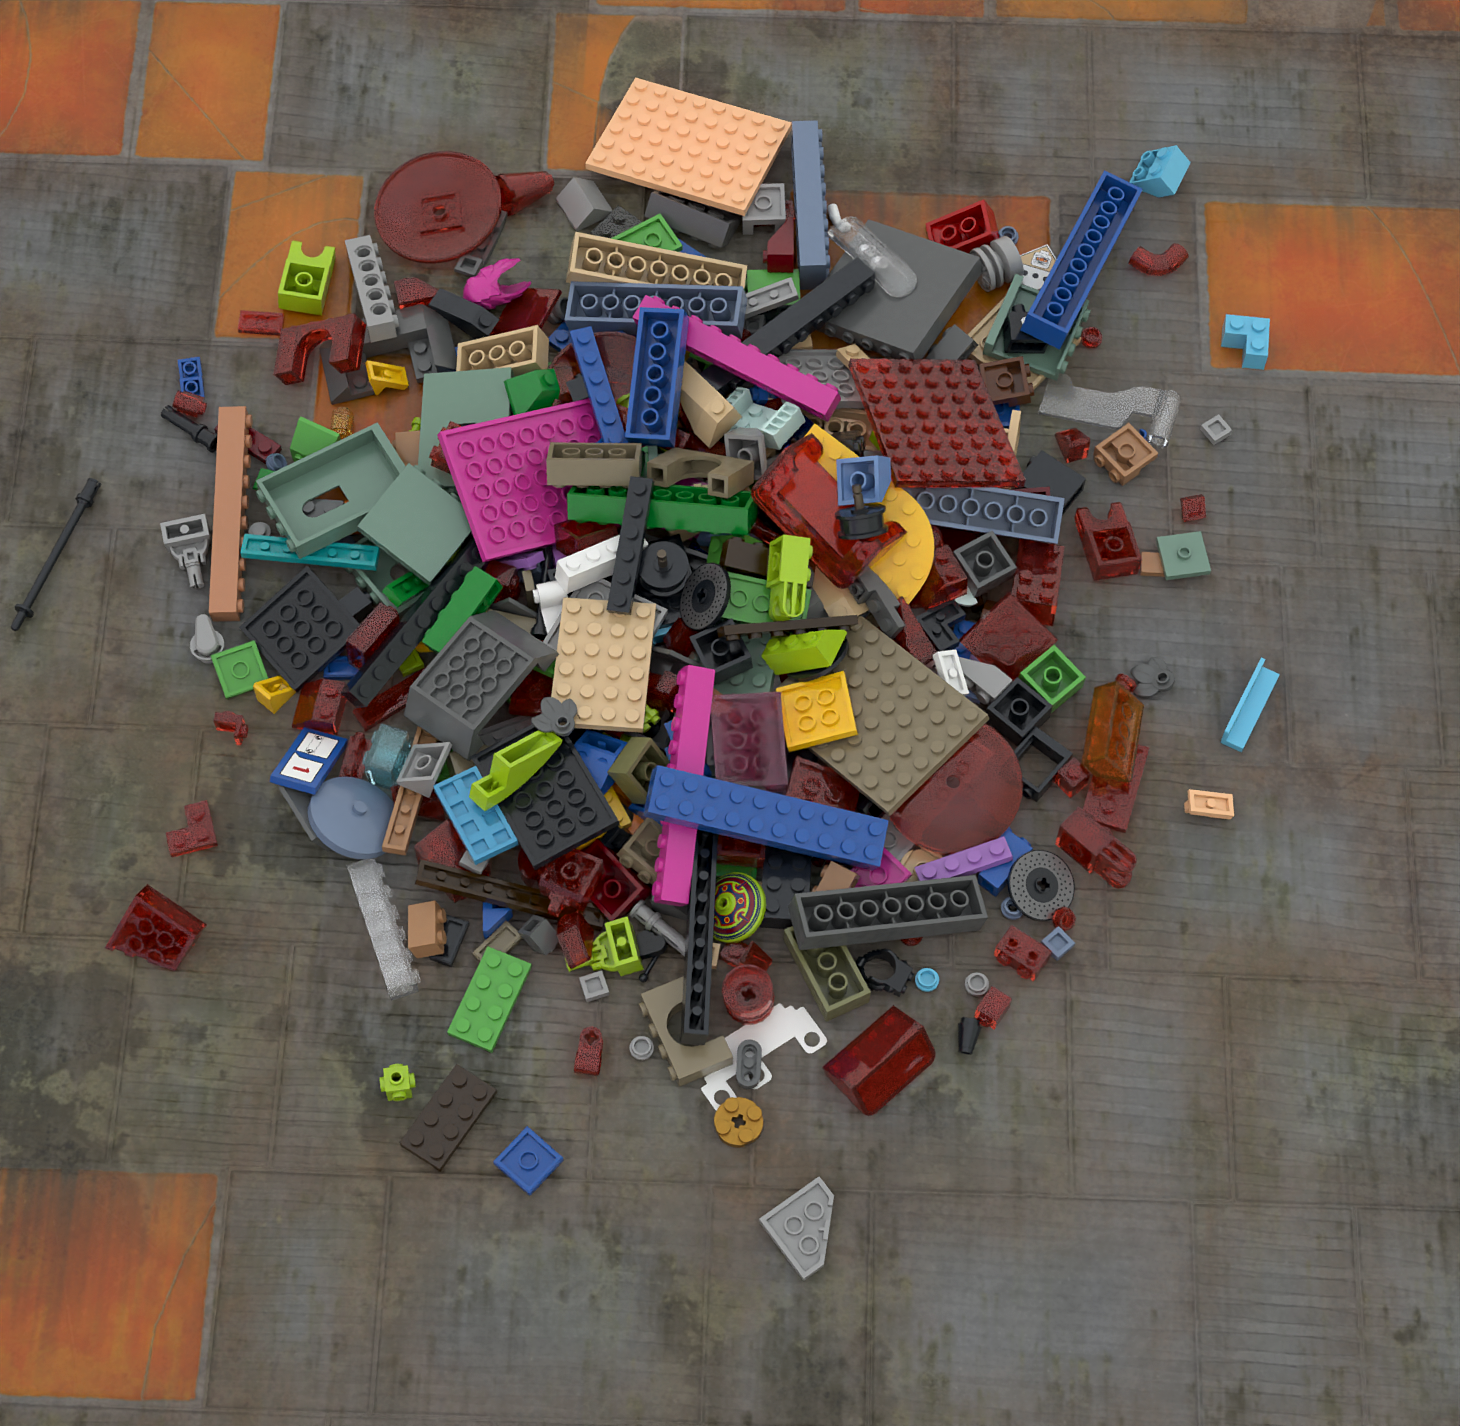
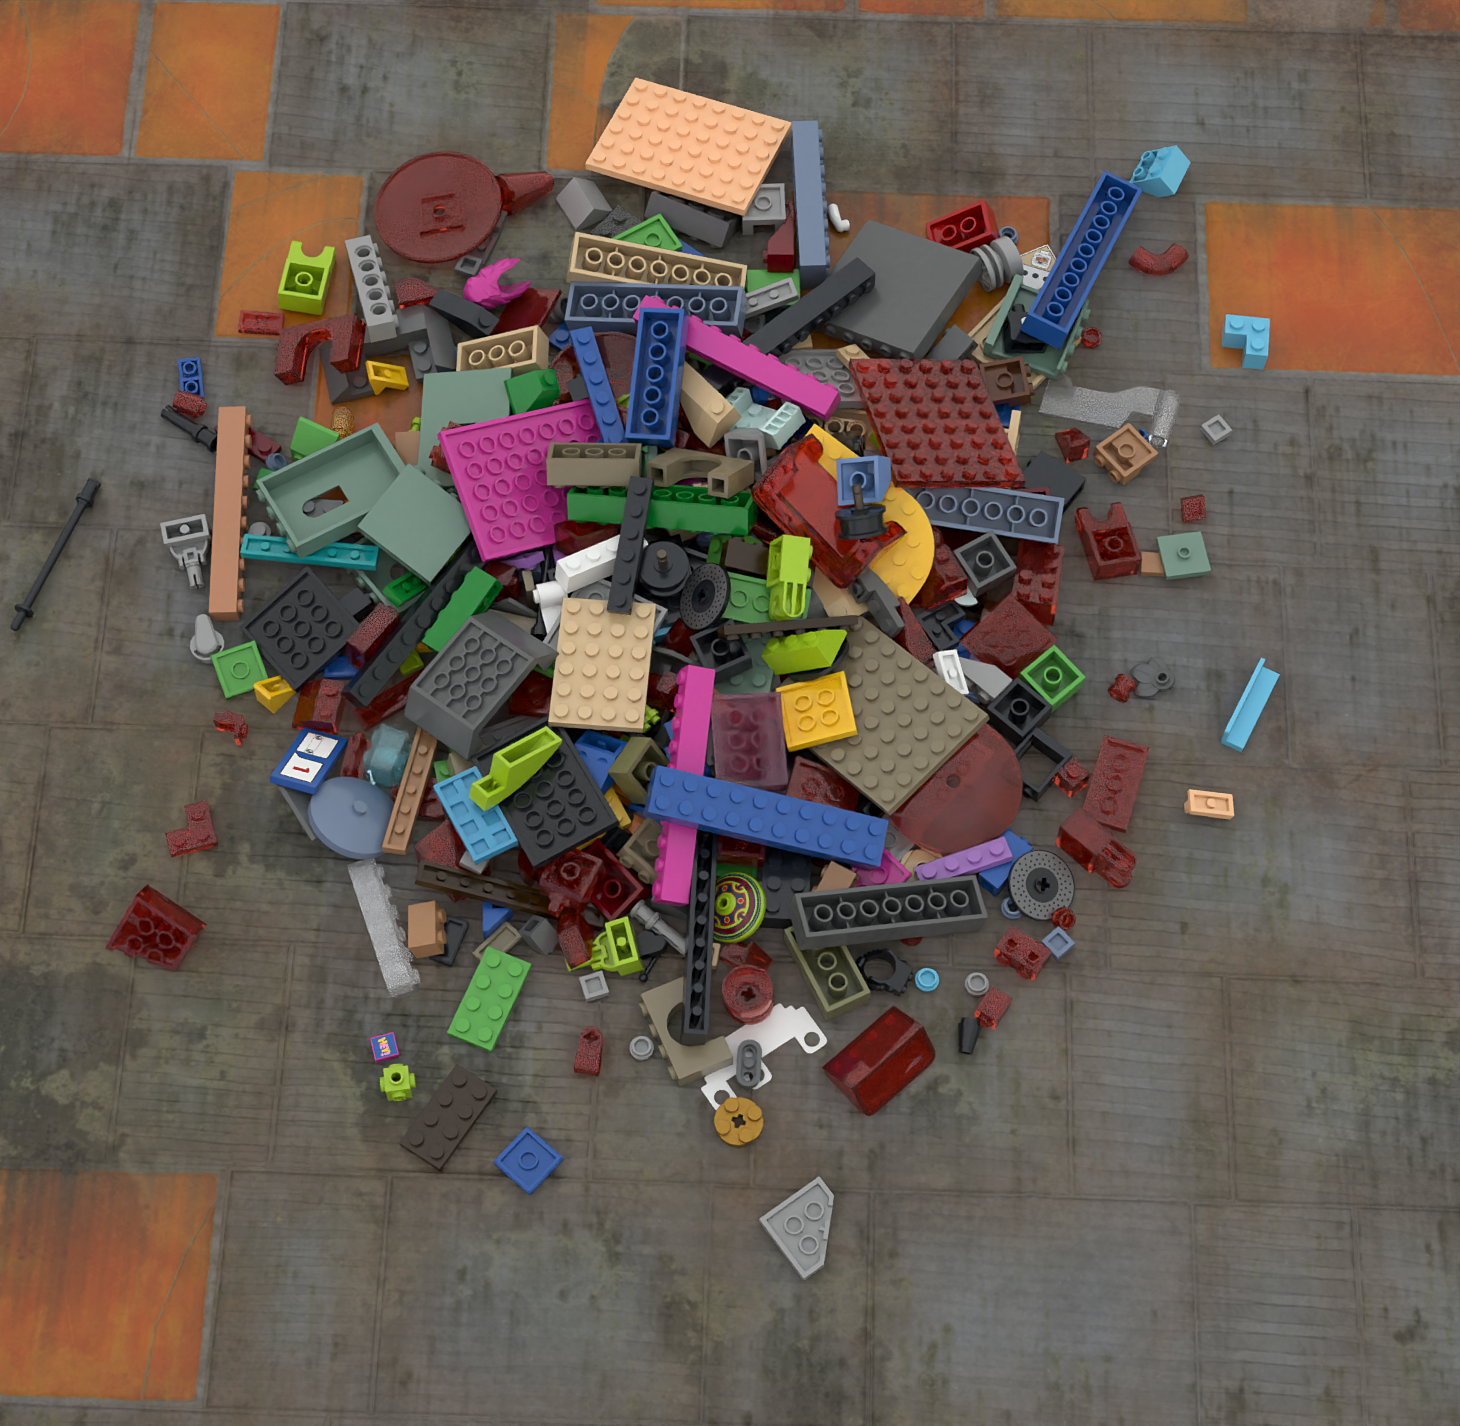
light grey slope [396,742,452,798] -> none
dark grey plate [531,697,577,737] -> none
clear piece [827,216,918,298] -> none
clear orange slope [1081,681,1144,783] -> none
none -> tile [370,1032,400,1063]

